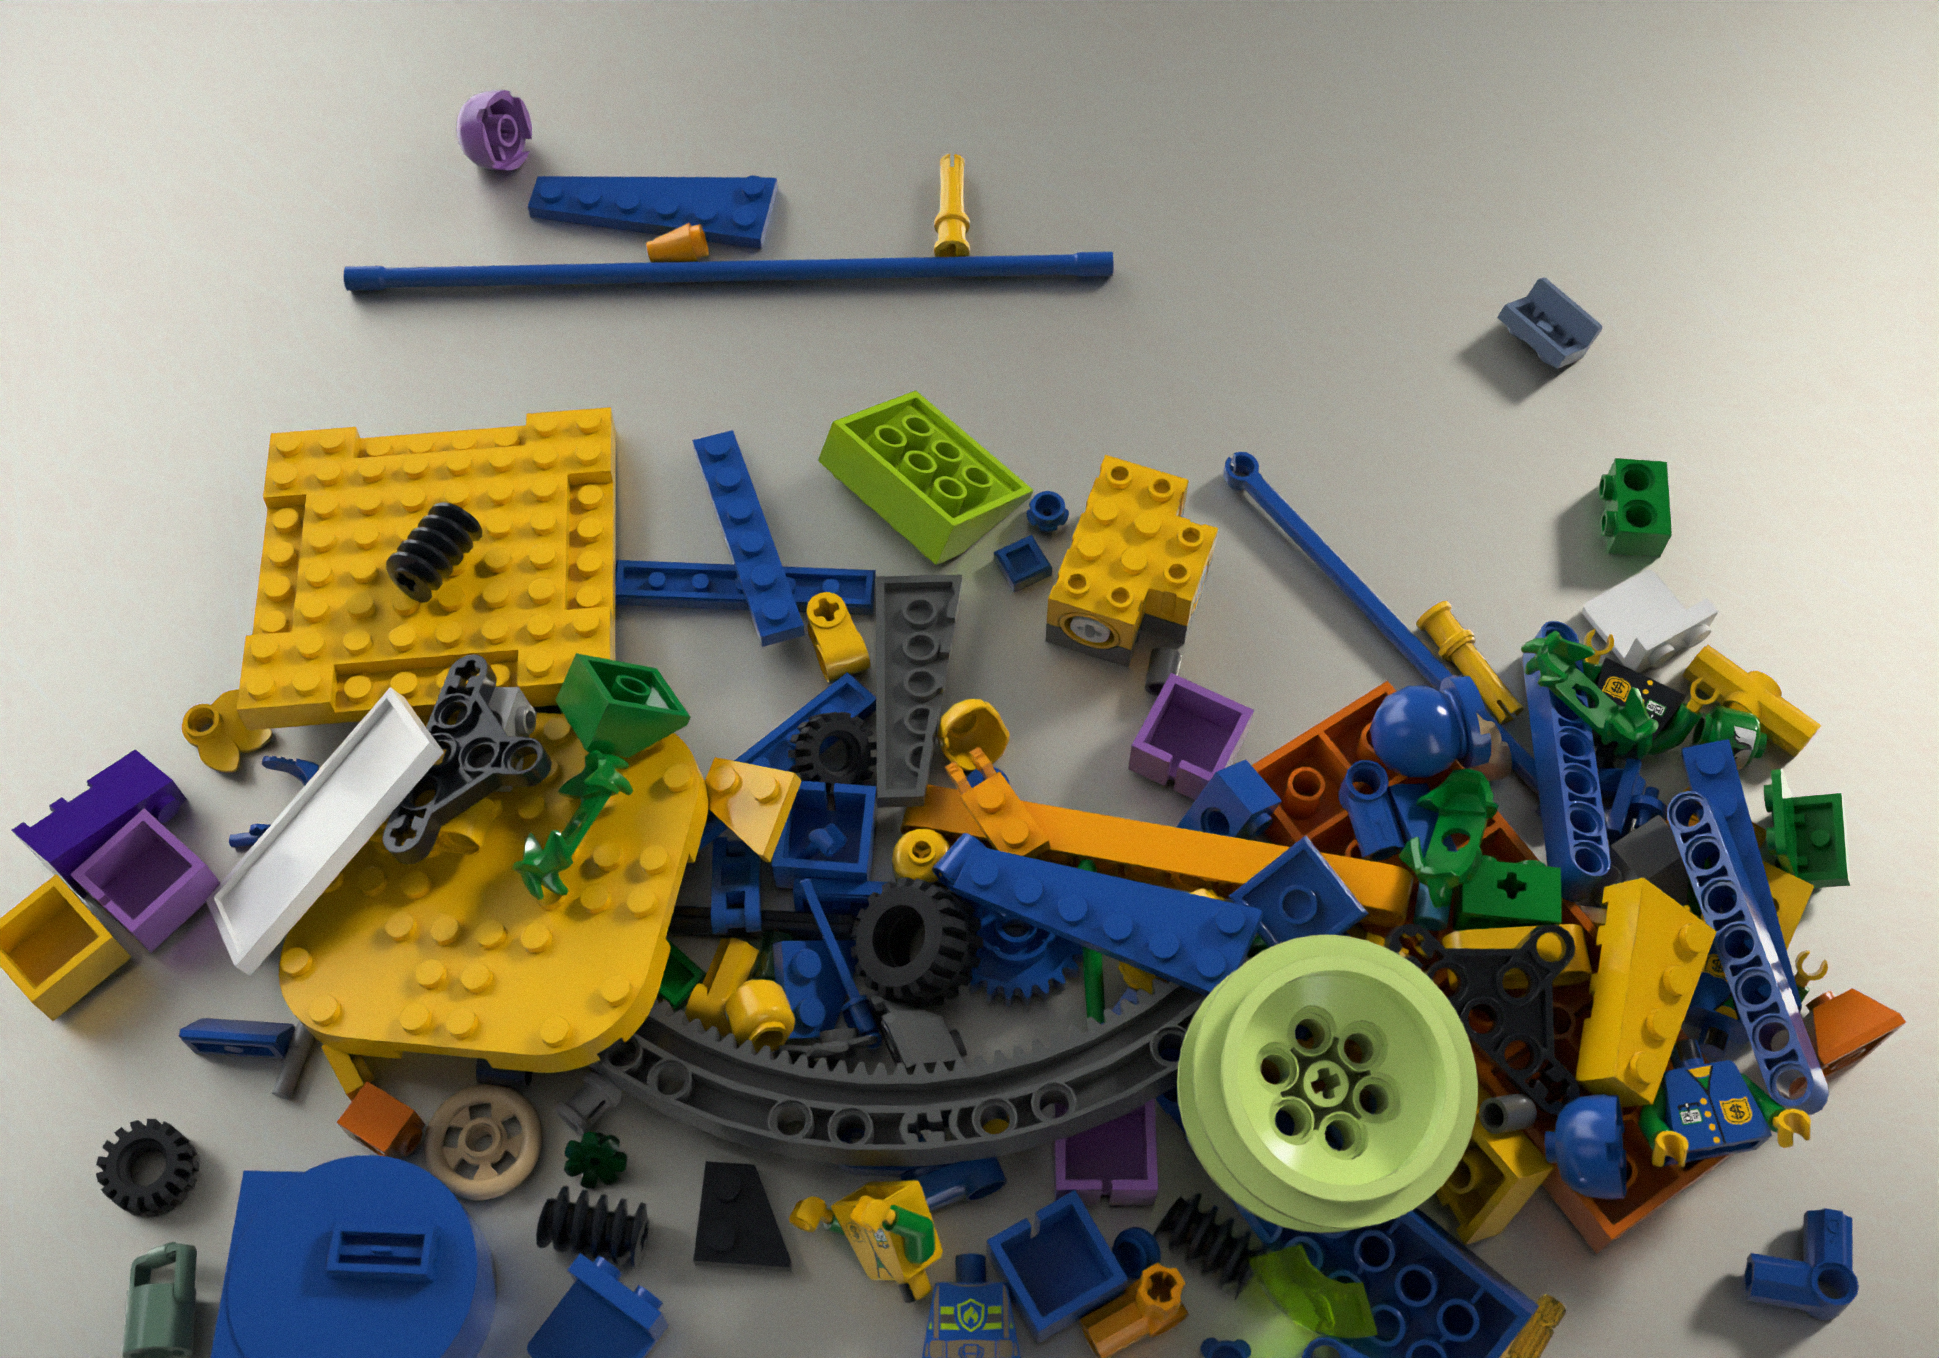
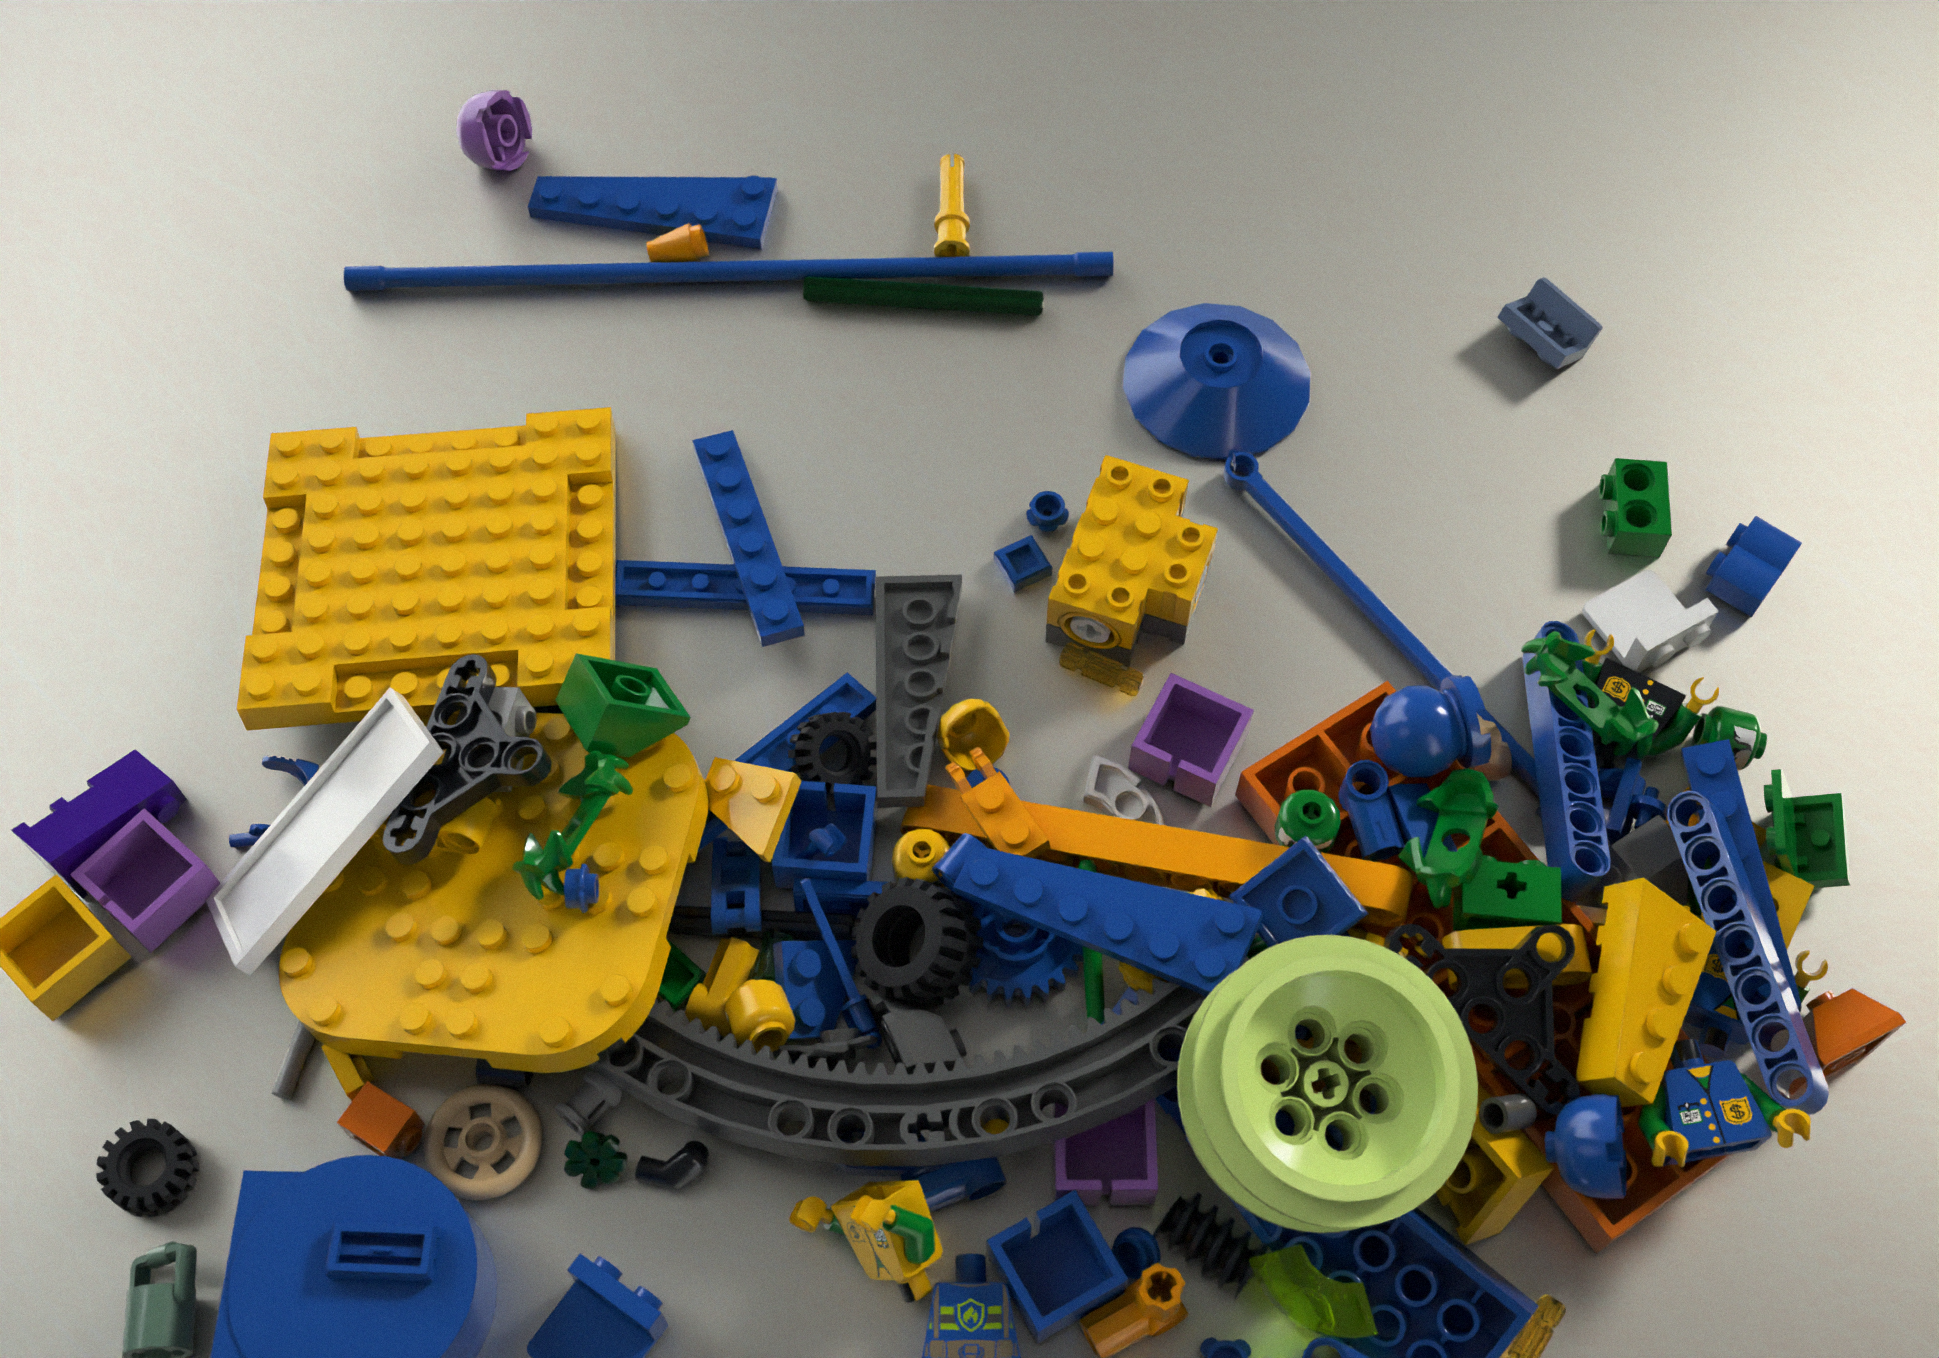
blue slope [179,1018,295,1059] -> none
yellow plate [182,689,273,773] -> none
black piece [386,502,482,603] -> none
black piece [536,1186,649,1269] -> none
black wing [693,1161,792,1272] -> none
yellow piece [806,592,871,683] -> none
lime slope [818,390,1034,565] -> none
dark grey hinge [1144,647,1182,696] -> none
blue brick [1176,760,1282,840] -> none
dark azure hinge [1413,882,1454,931] -> none
yellow pin [1416,601,1524,725] -> none
yellow piece [1682,645,1822,757] -> none
blue piece [1743,1208,1859,1320] -> none
none -> blue plate [564,864,599,913]
none -> black arm [635,1140,709,1189]
none -> dark green axle [803,277,1044,315]
none -> clear yellow axle [1059,642,1144,696]
none -> white tile [1083,755,1166,826]
none -> blue dish [1123,303,1311,460]
none -> green head [1274,790,1341,853]
none -> blue brick [1705,516,1802,617]

